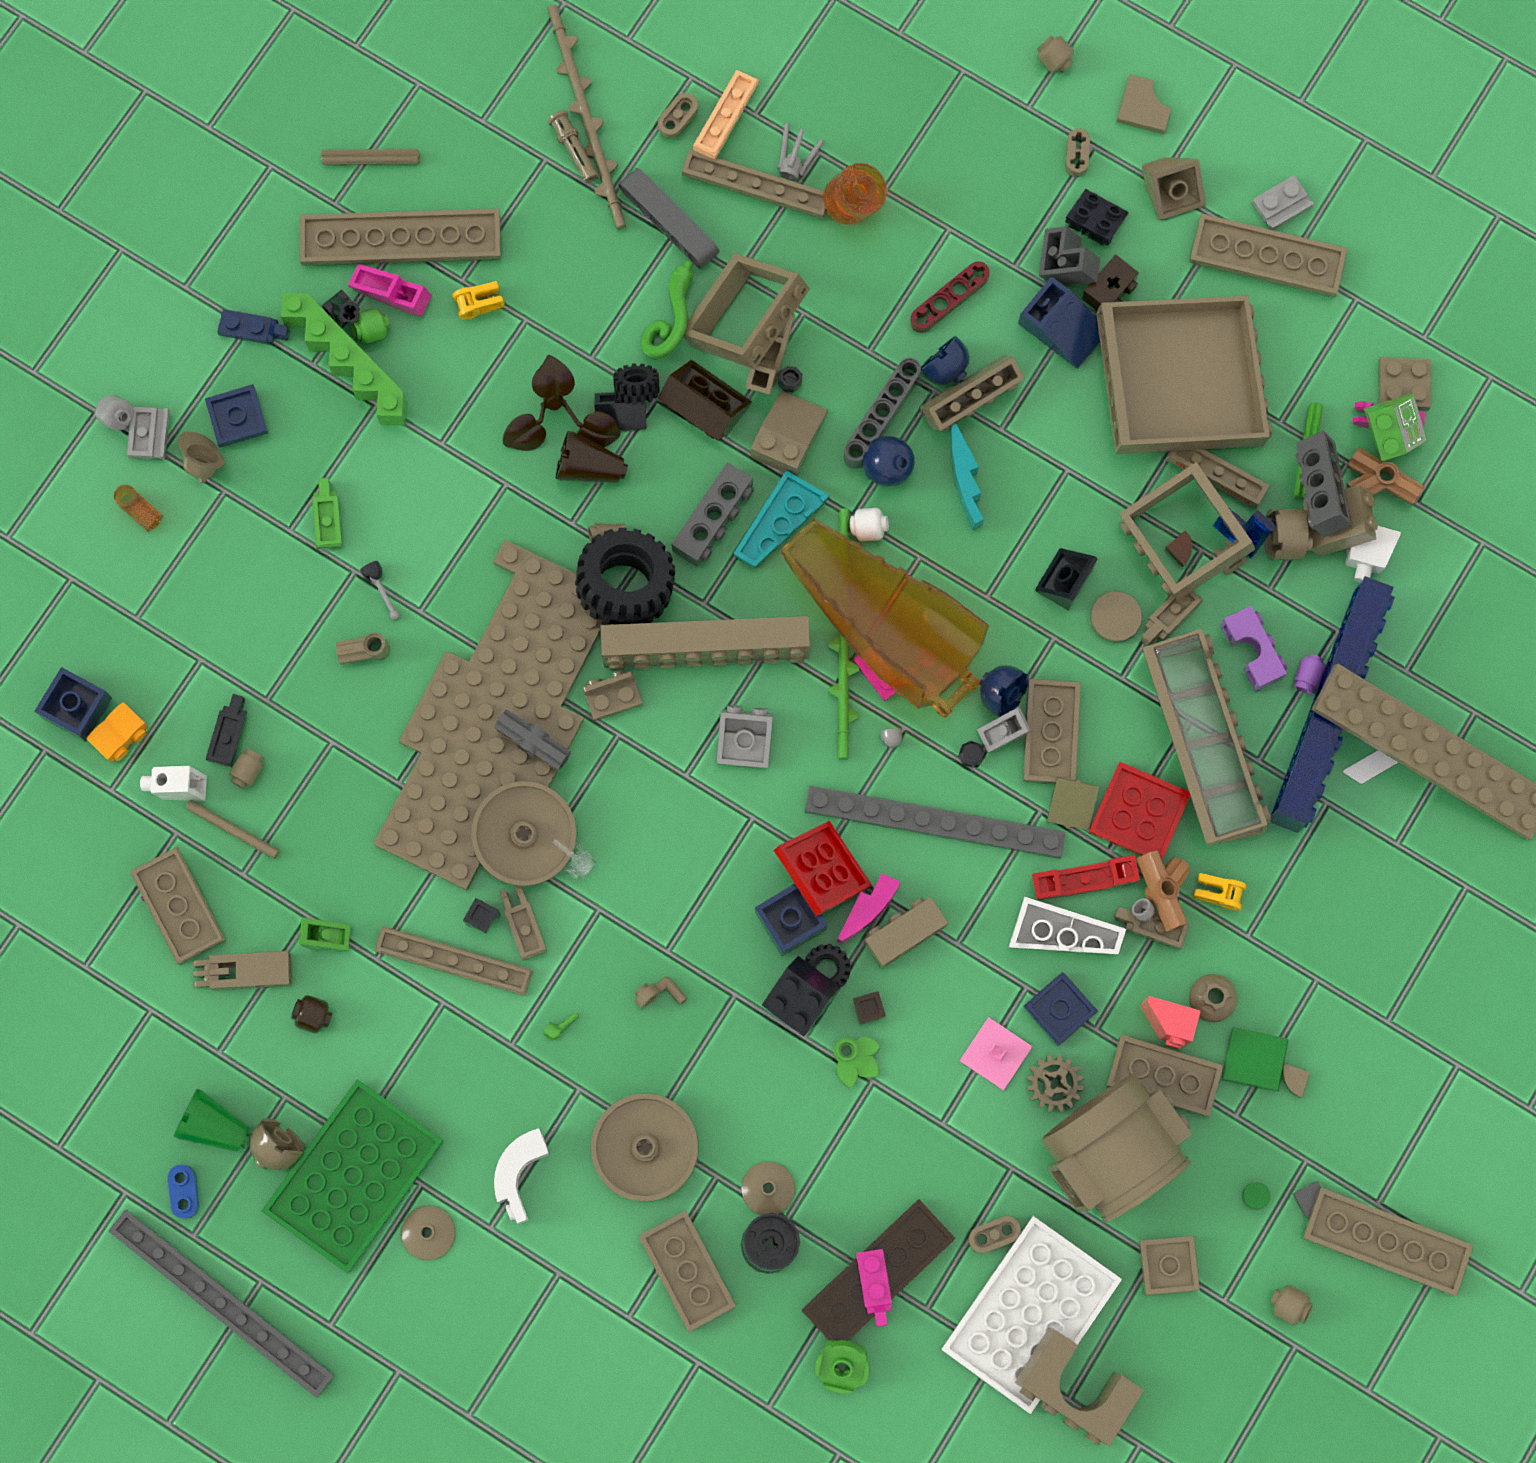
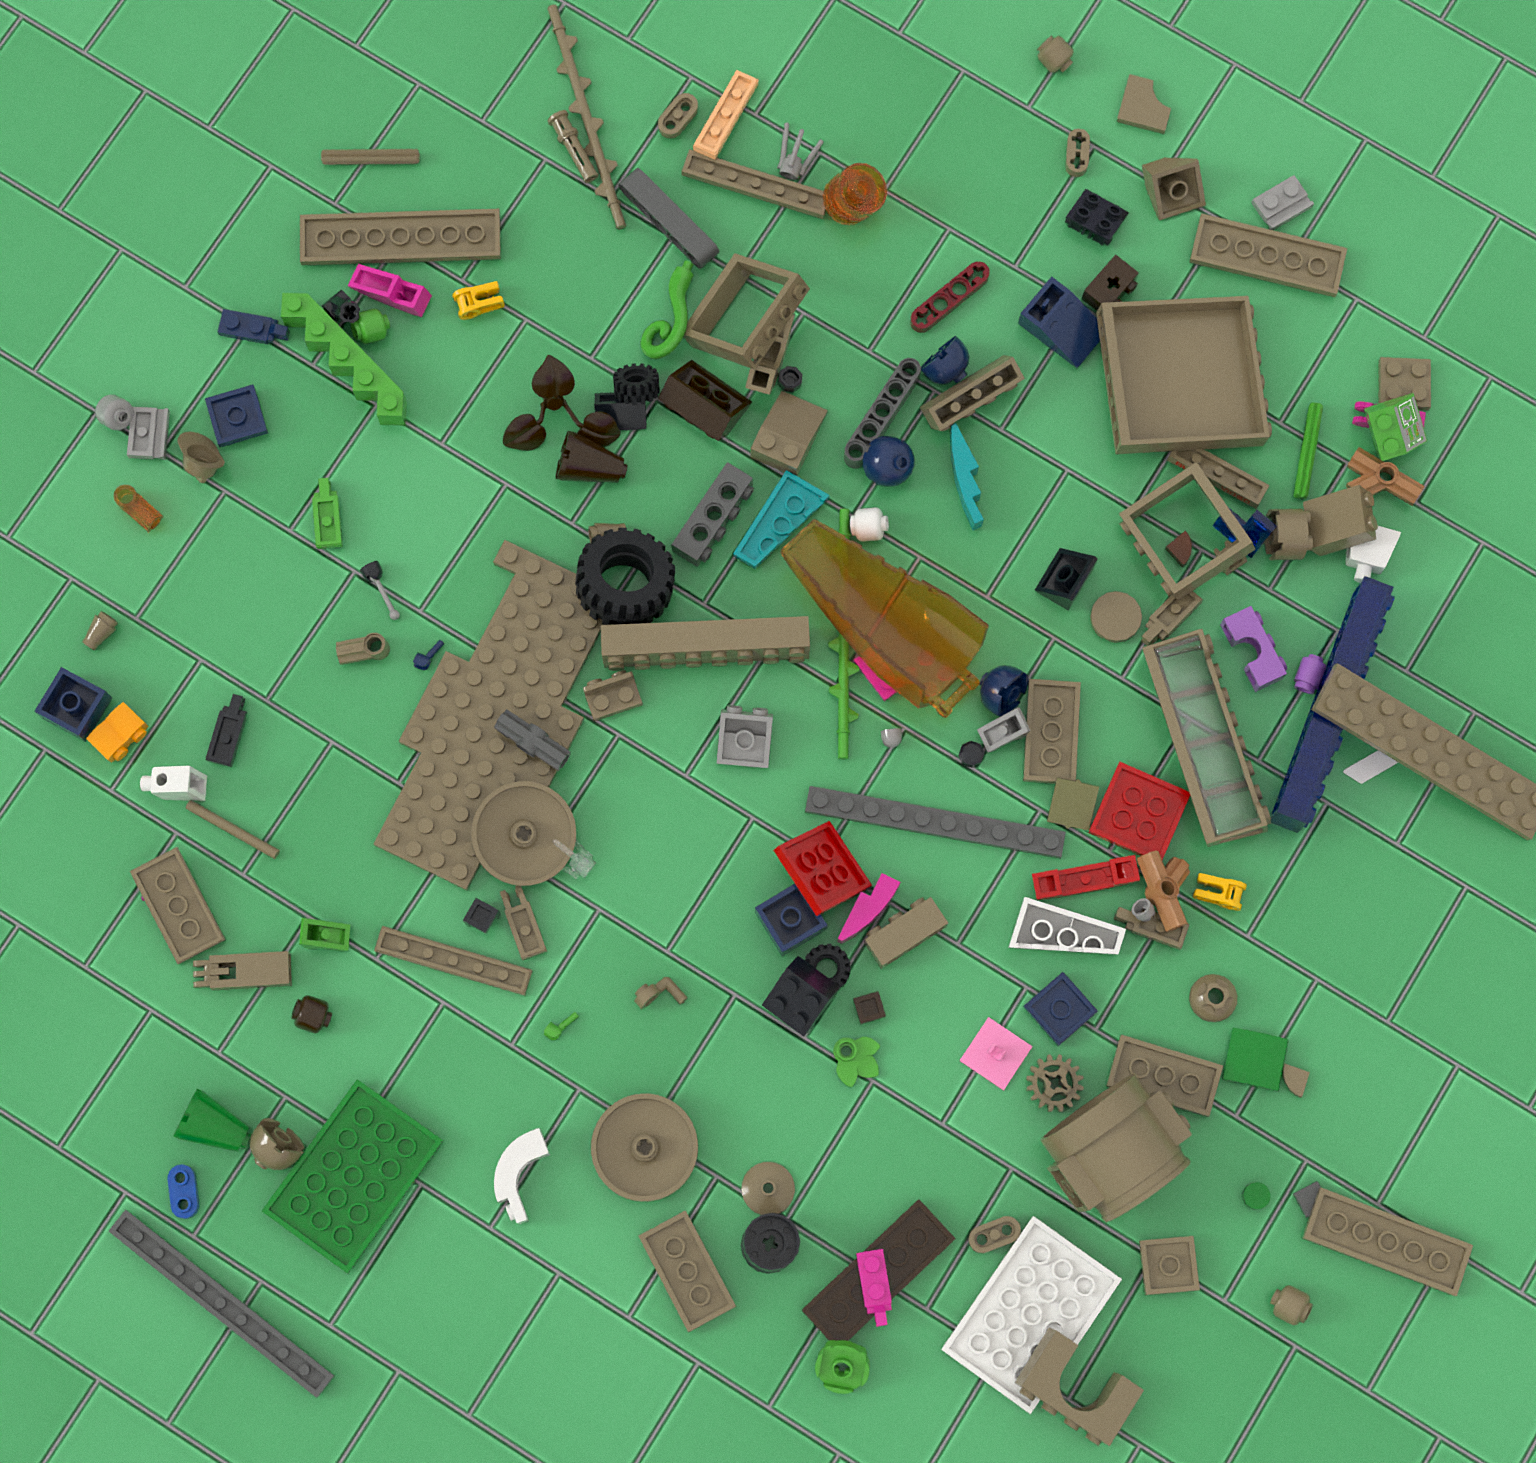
dark tan brick [229,749,265,789] -> none
dark tan dish [401,1206,455,1260] -> none
dark grey brick [1039,226,1100,286] -> none
coral slope [1141,996,1200,1049] -> none
dark grey brick [1296,431,1352,537] -> none
none -> dark tan cone [82,611,118,650]
none -> dark blue hand [413,640,444,670]

